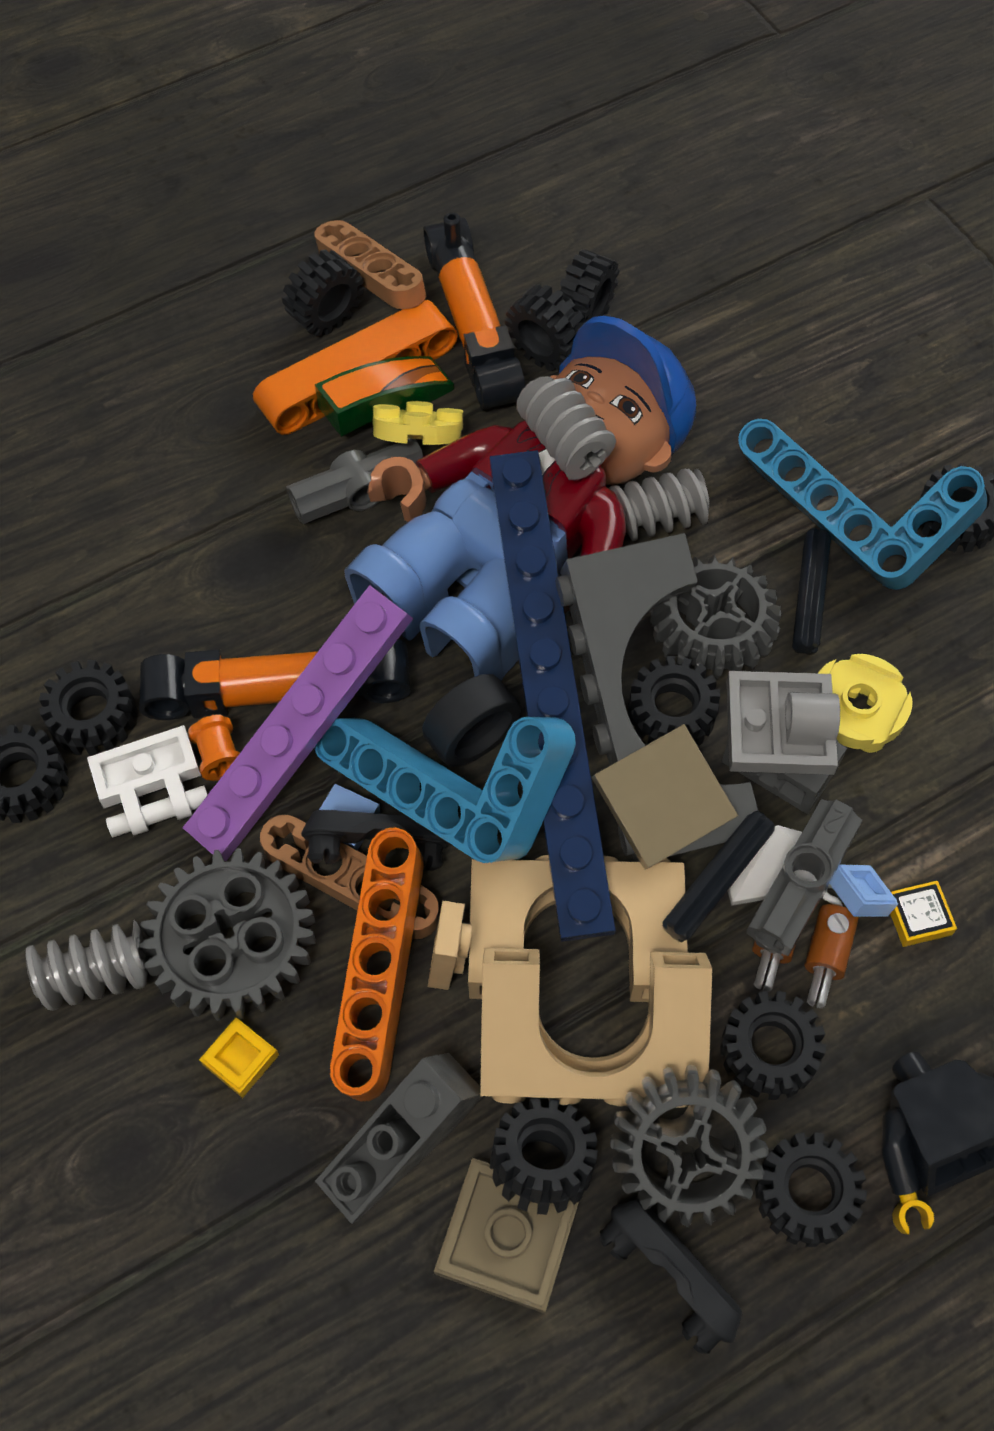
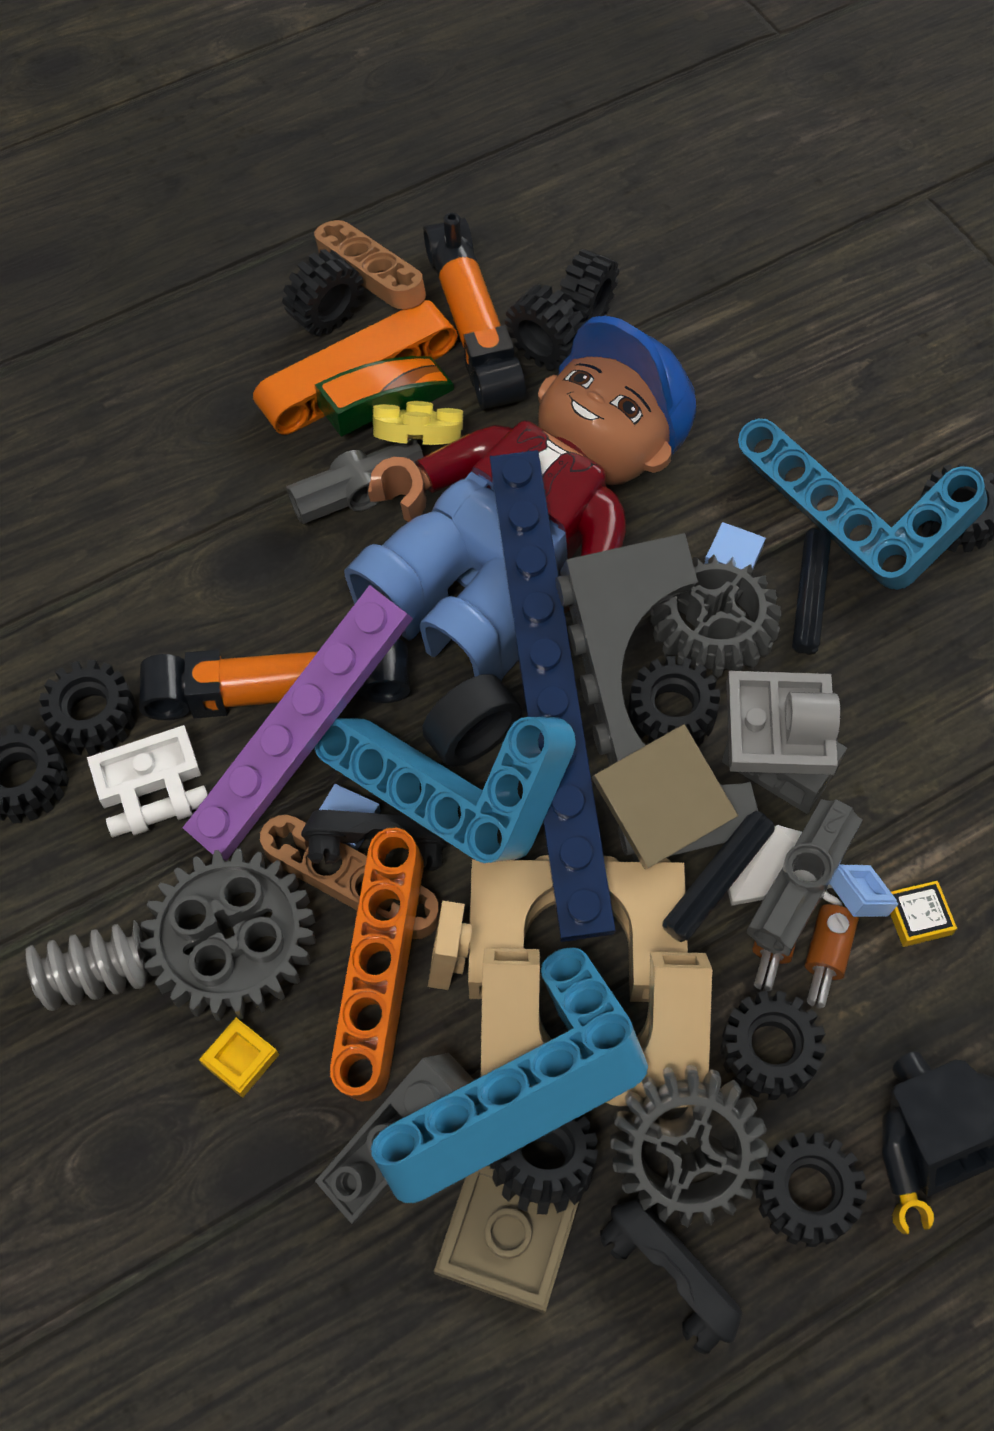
orange bush [188,715,240,781] -> none
light grey piece [516,376,616,480] -> none
light grey piece [609,468,709,542] -> none
light yellow plate [818,654,913,753] -> none
none -> dark azure beam [371,948,648,1203]
none -> light blue tile [704,522,766,570]

